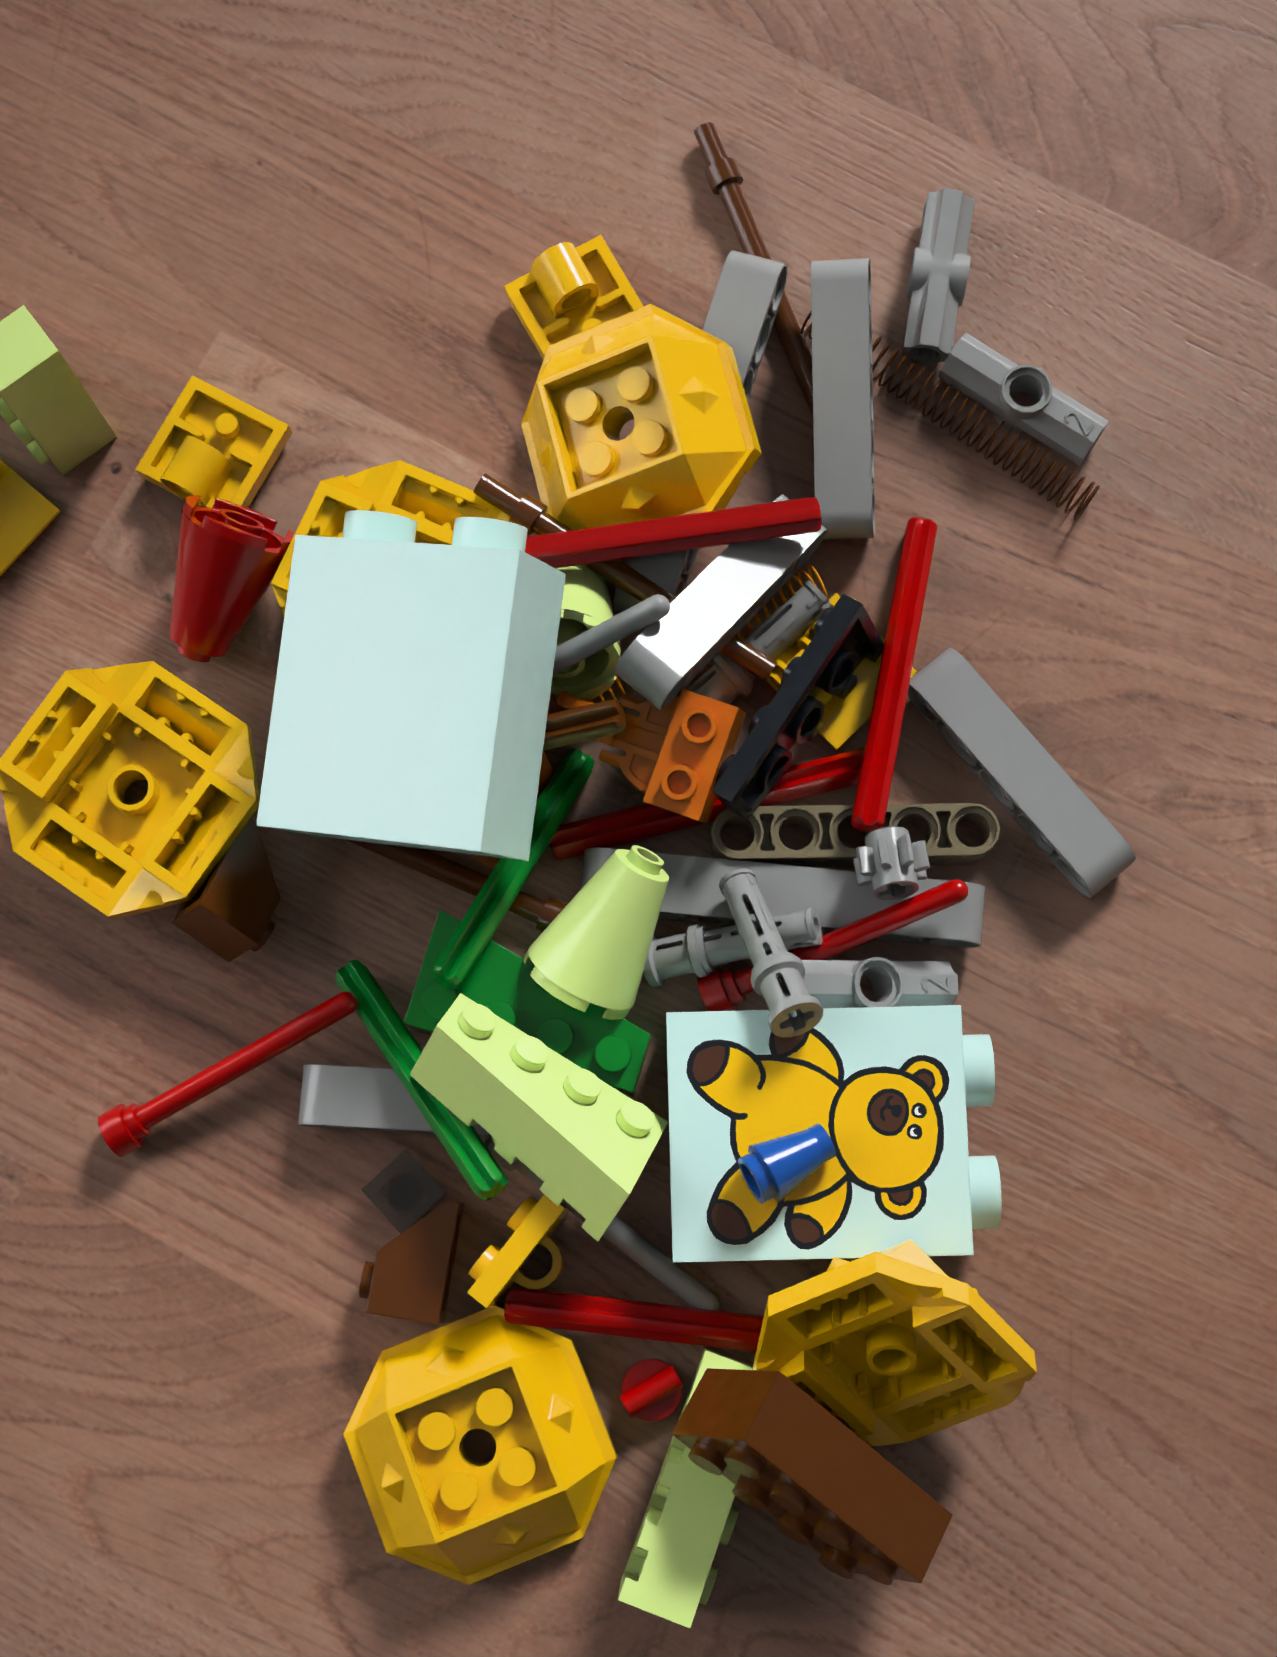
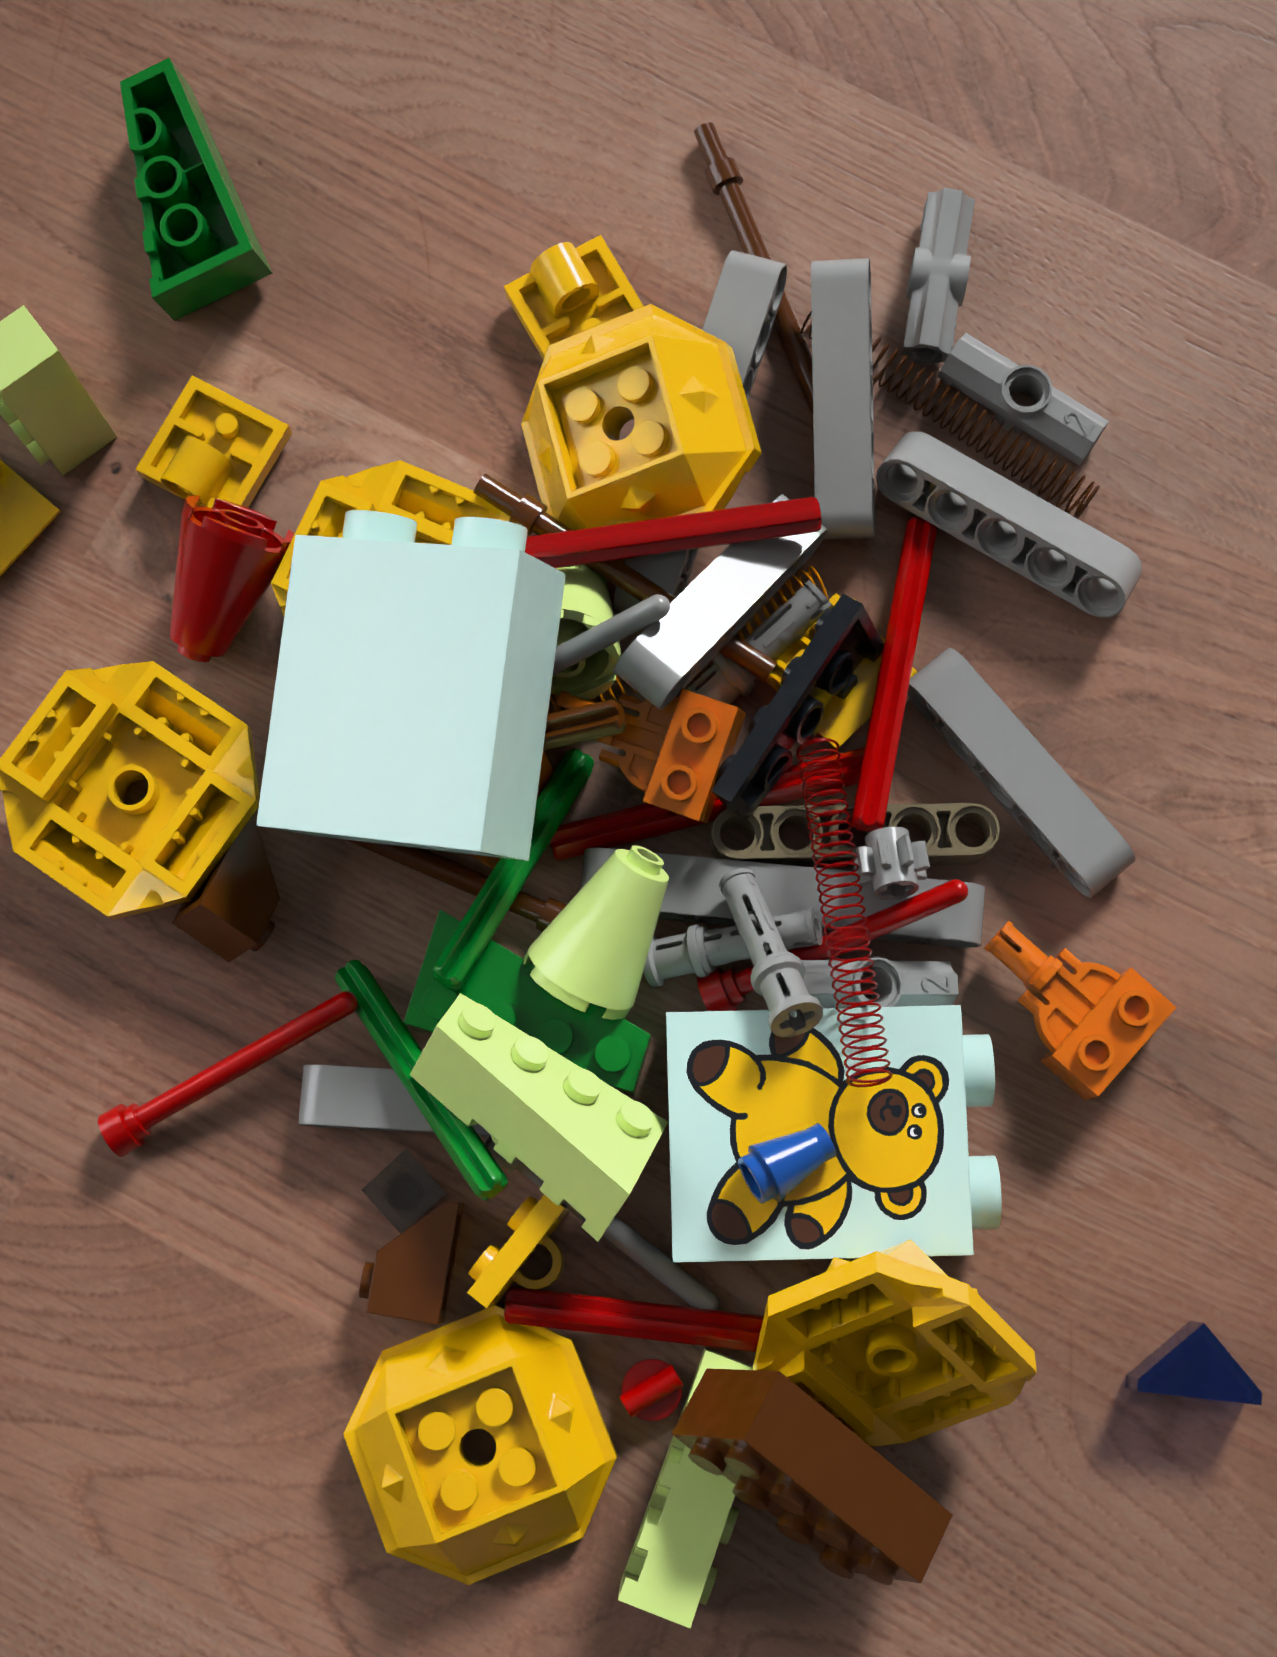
none -> green wedge [120,58,273,321]
none -> red piece [796,738,893,1087]
none -> light grey beam [876,432,1142,618]
none -> orange brick [984,920,1177,1101]
none -> clear blue slope [1125,1321,1262,1405]

